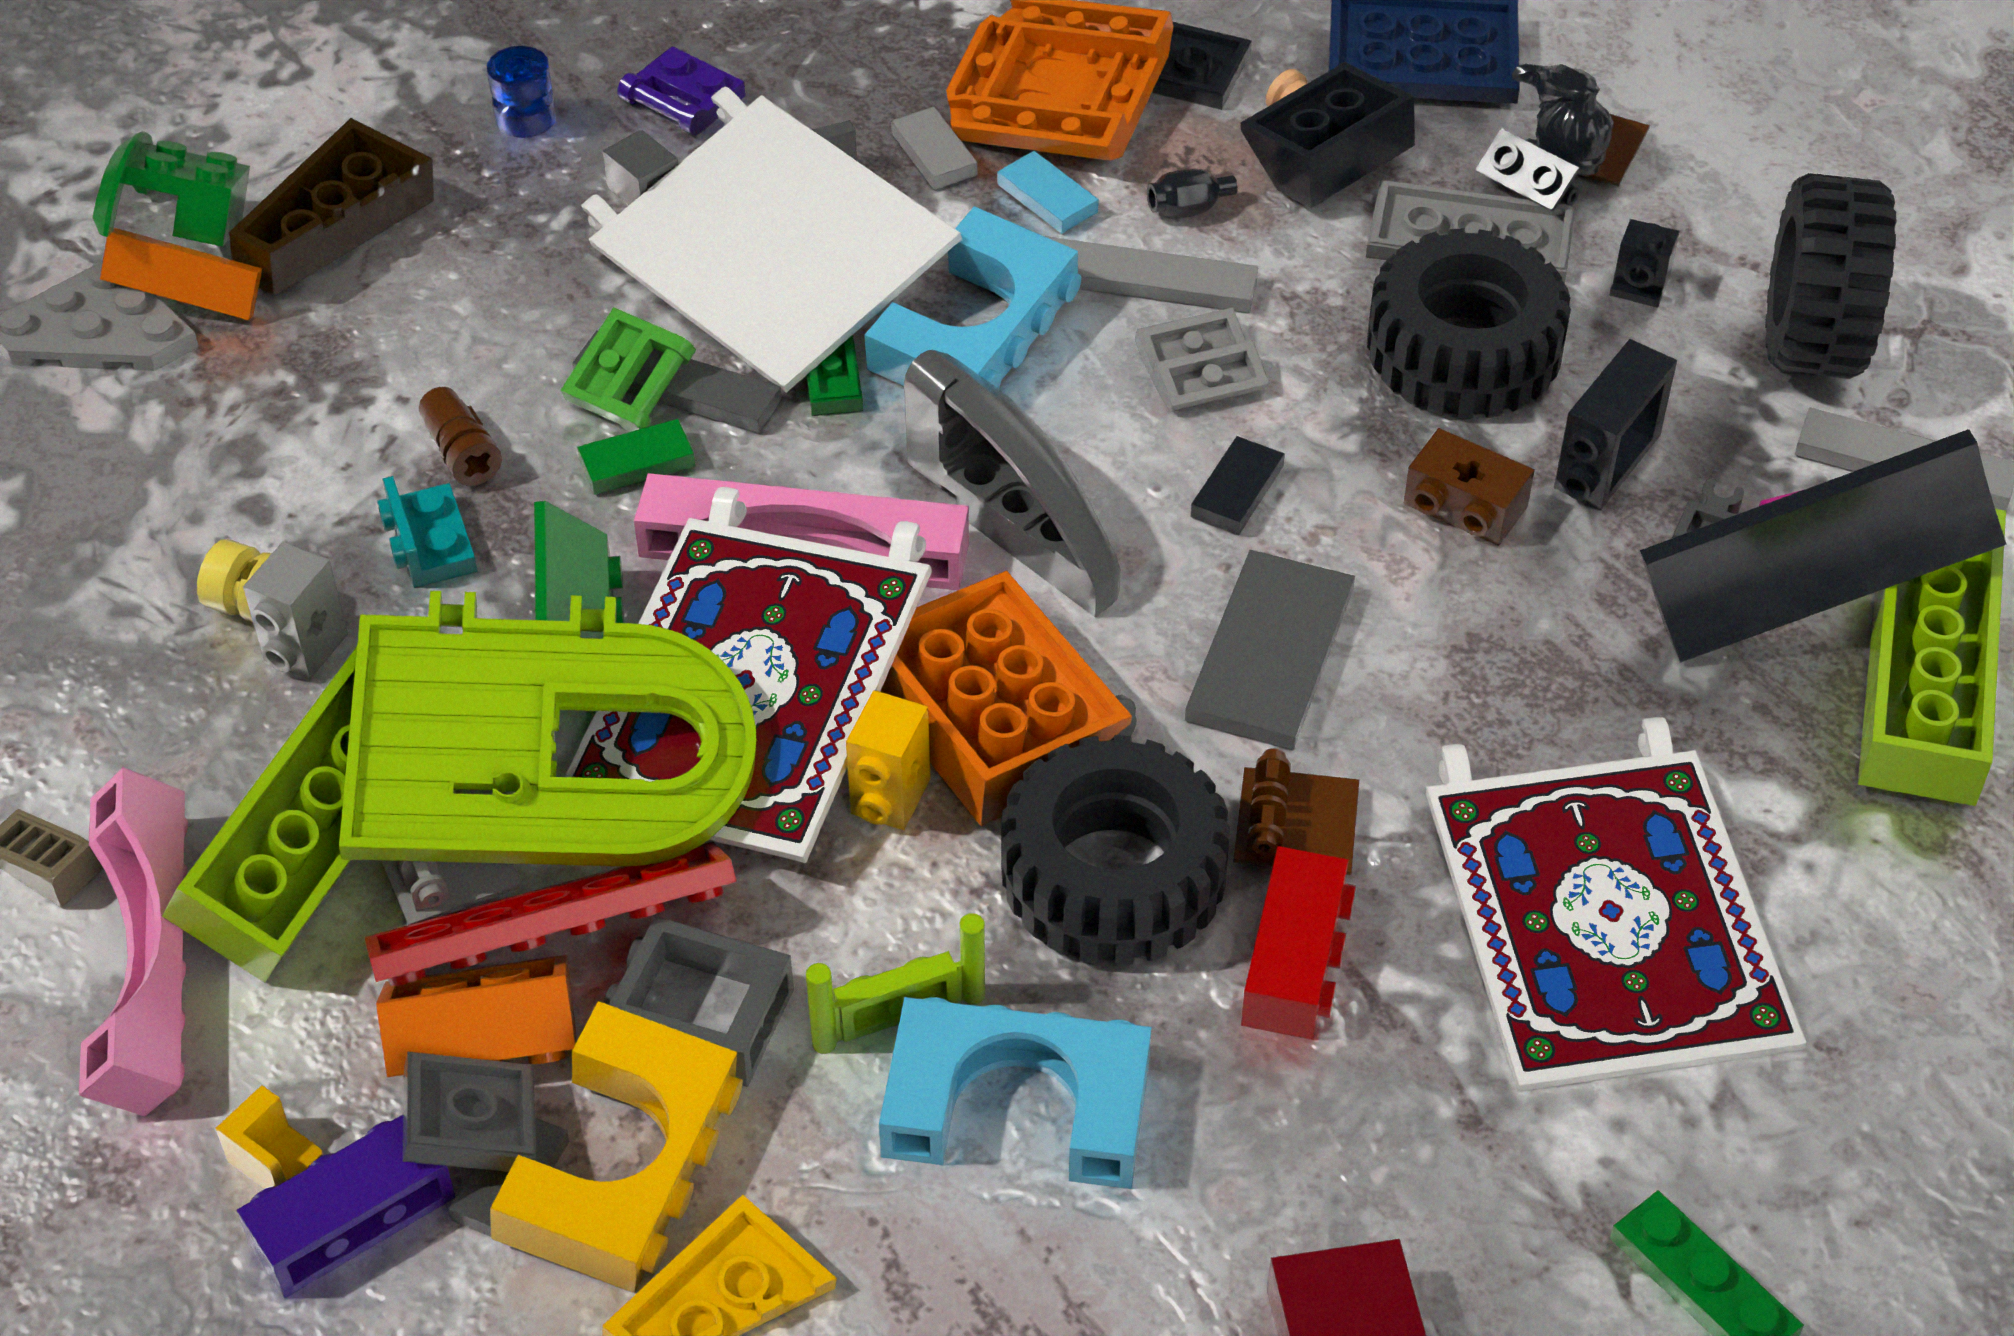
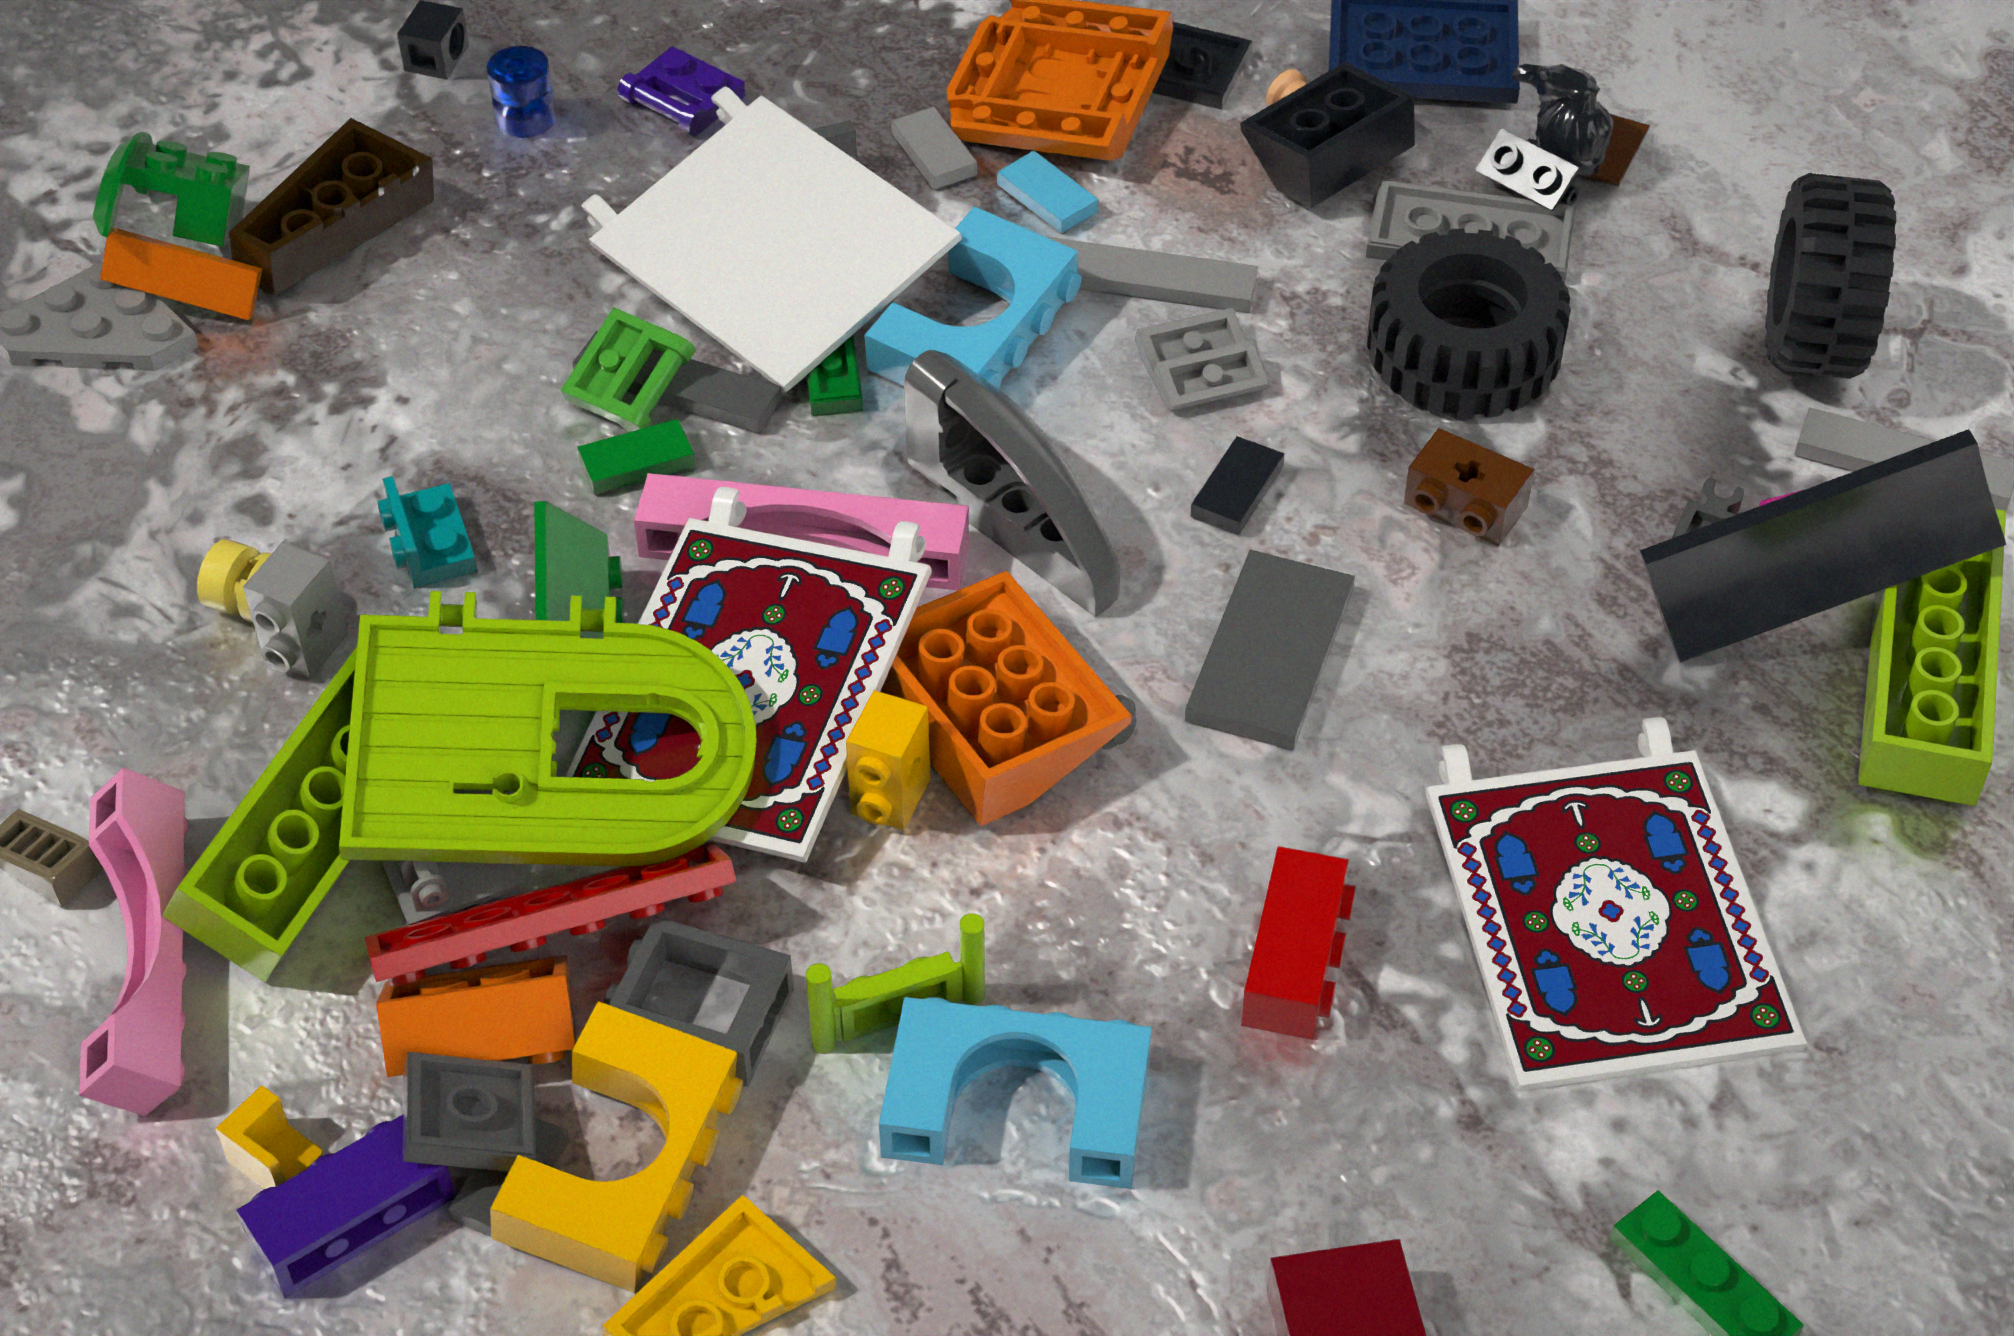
reddish brown axle [418,387,502,486] -> none
dark grey panel [603,130,678,205] -> none
black tyre [1001,735,1230,966] -> none
black plant [1147,169,1238,219] -> none
reddish brown hinge [1233,748,1360,875] -> none
black window [1554,339,1677,510] -> none
black brick [1609,219,1680,308] -> none
none -> black brick [397,0,469,80]

